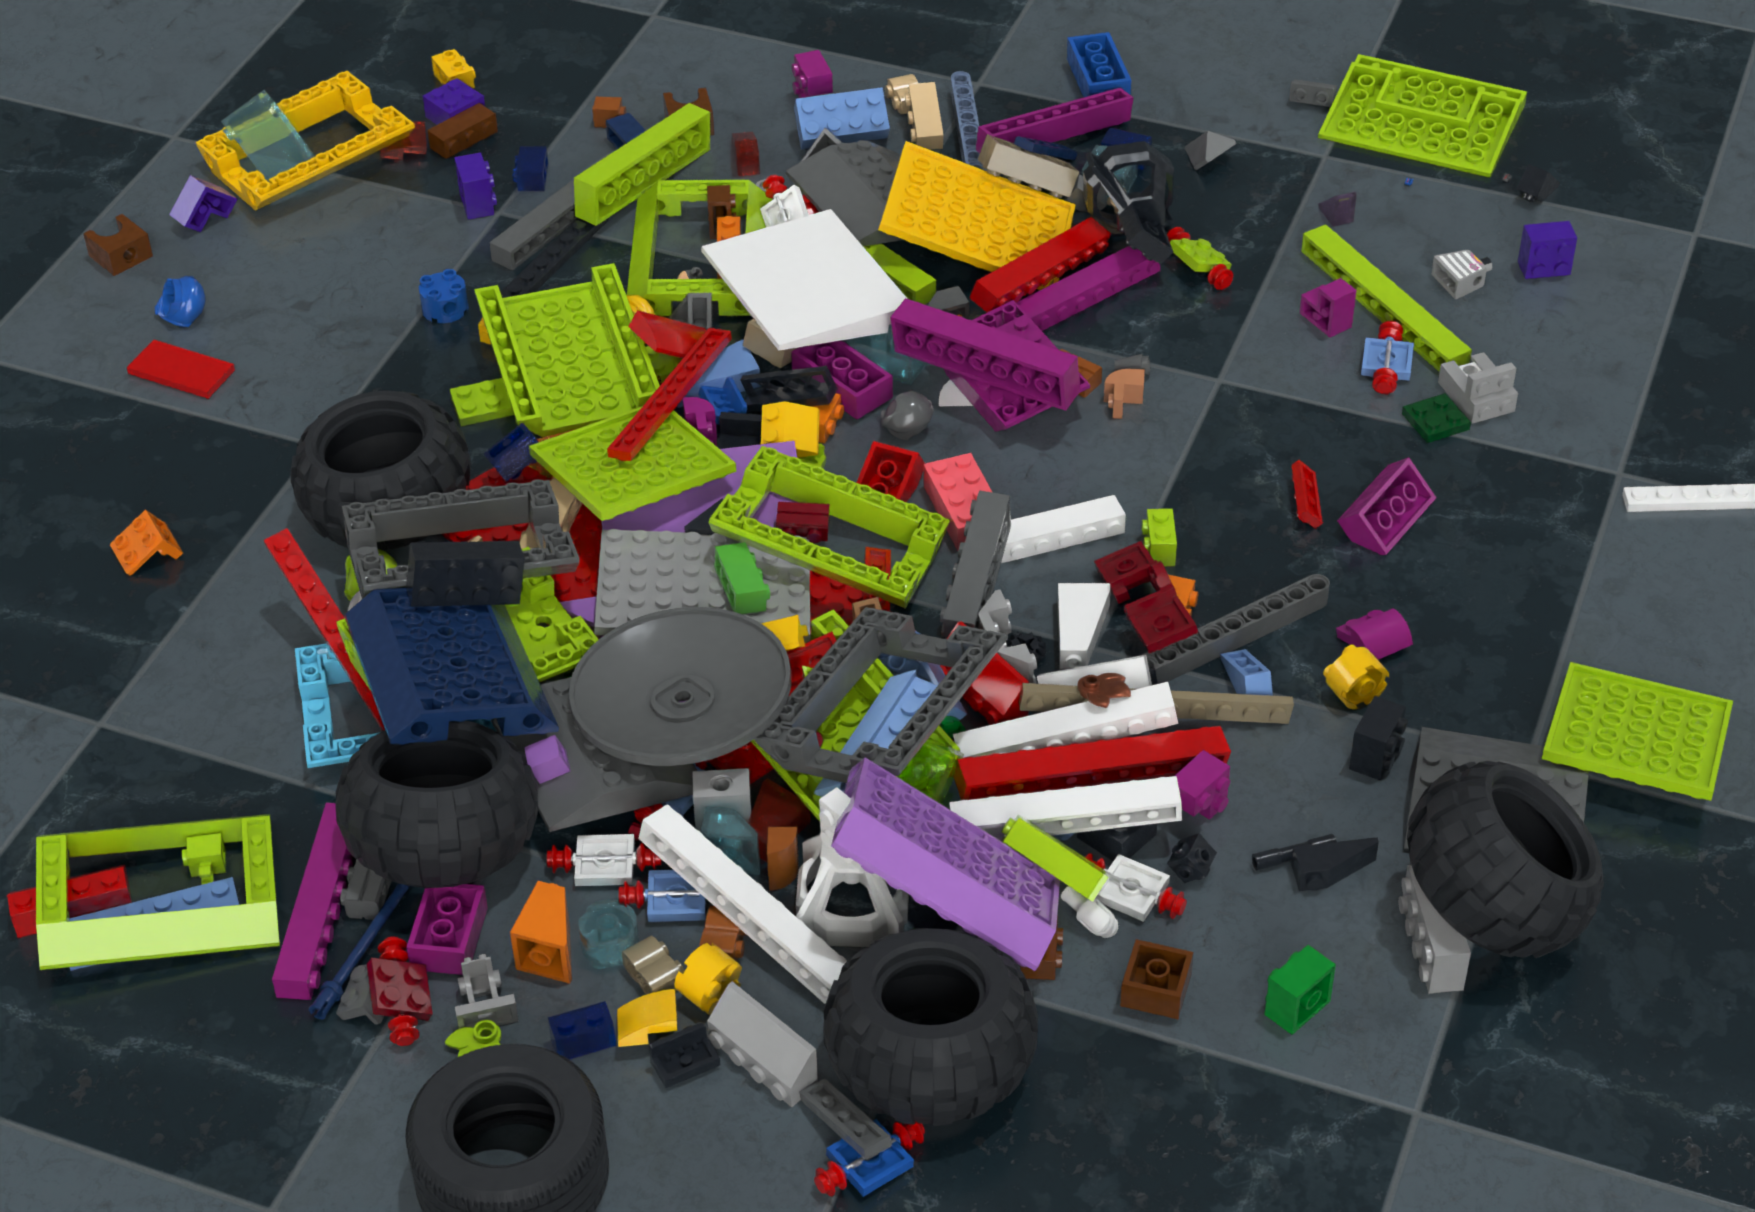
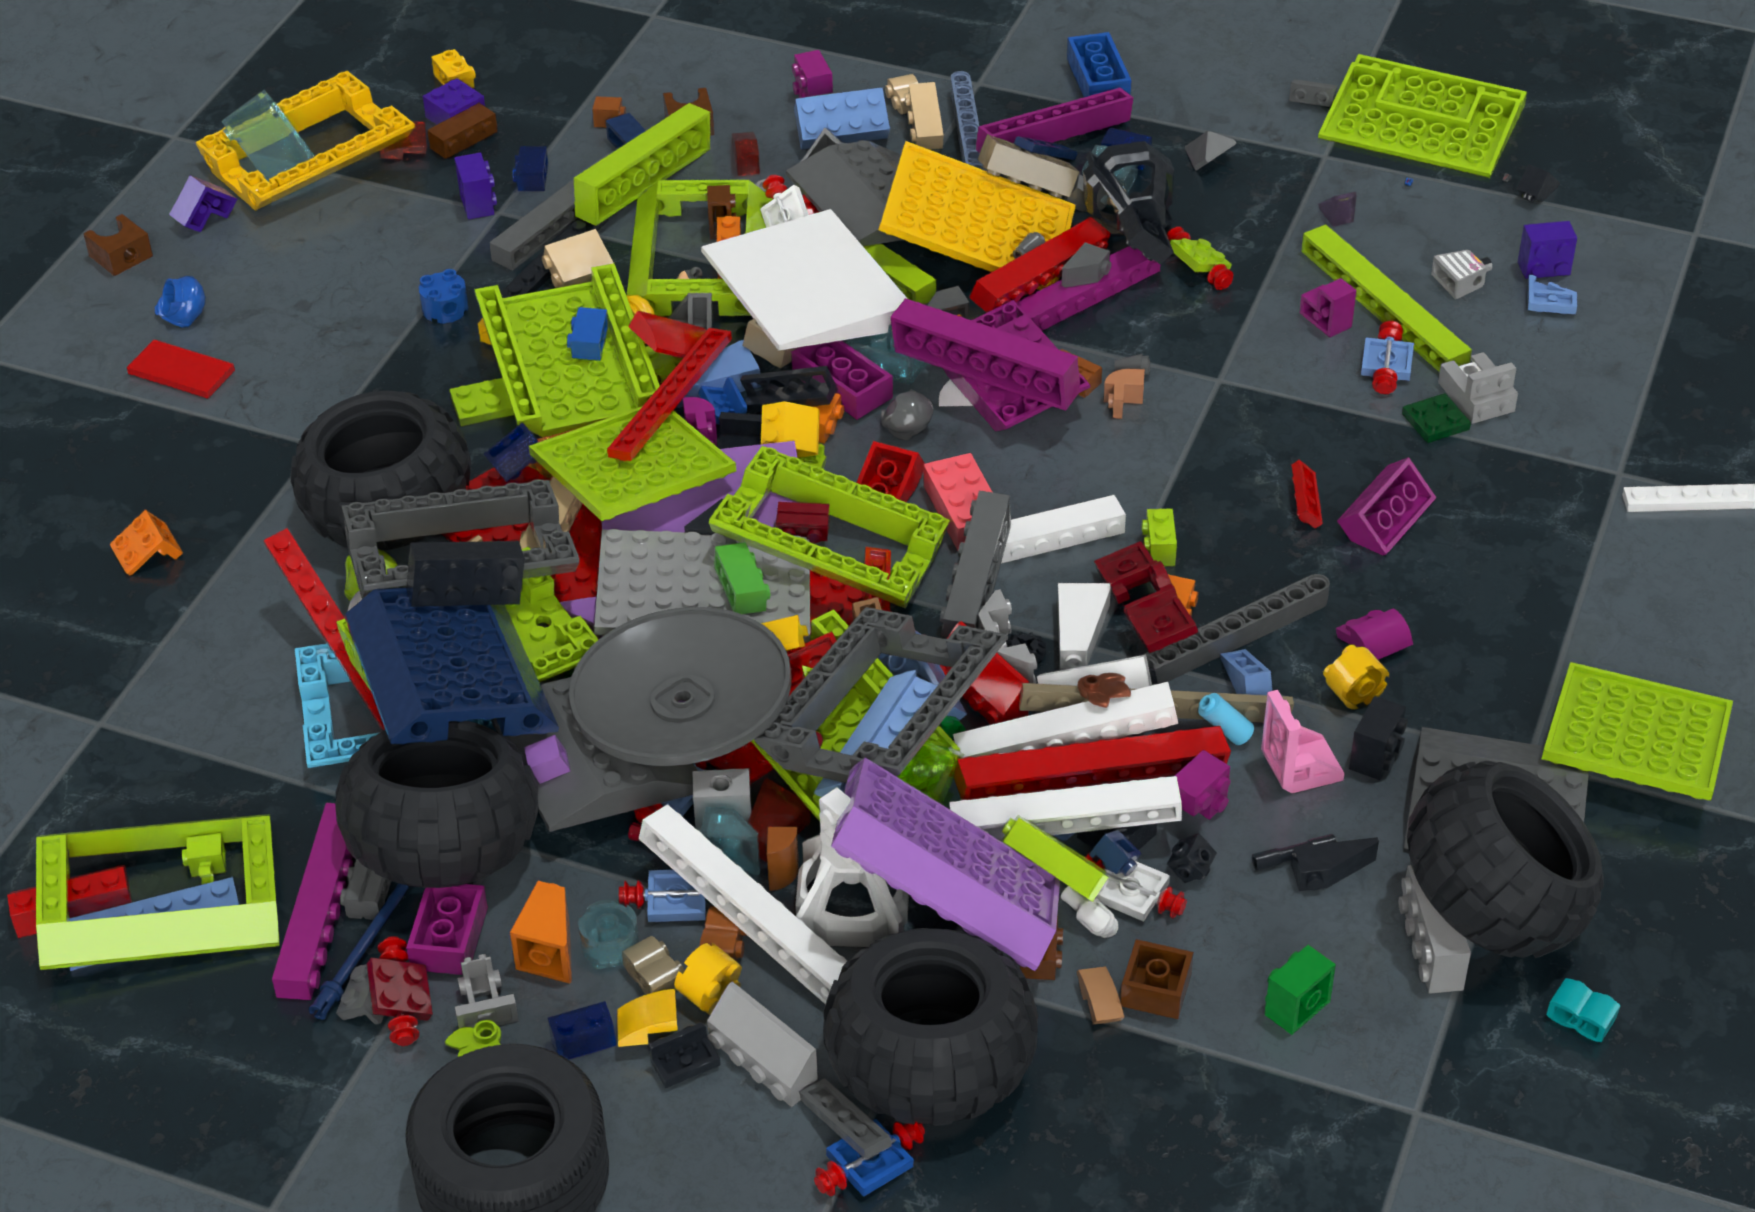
white plate [547,834,662,886] -> none
none -> tan brick [542,229,614,288]
none -> blue brick [567,307,608,361]
none -> dark grey cone [1013,232,1046,259]
none -> dark grey slope [1062,242,1111,288]
none -> medium nougat slope [1077,966,1124,1025]
none -> dark blue brick [1089,830,1142,876]
none -> medium azure brick [1198,693,1254,745]
none -> bright pink bracket [1261,690,1344,793]
none -> medium blue wing [1528,275,1577,314]
none -> teal brick [1546,978,1620,1042]

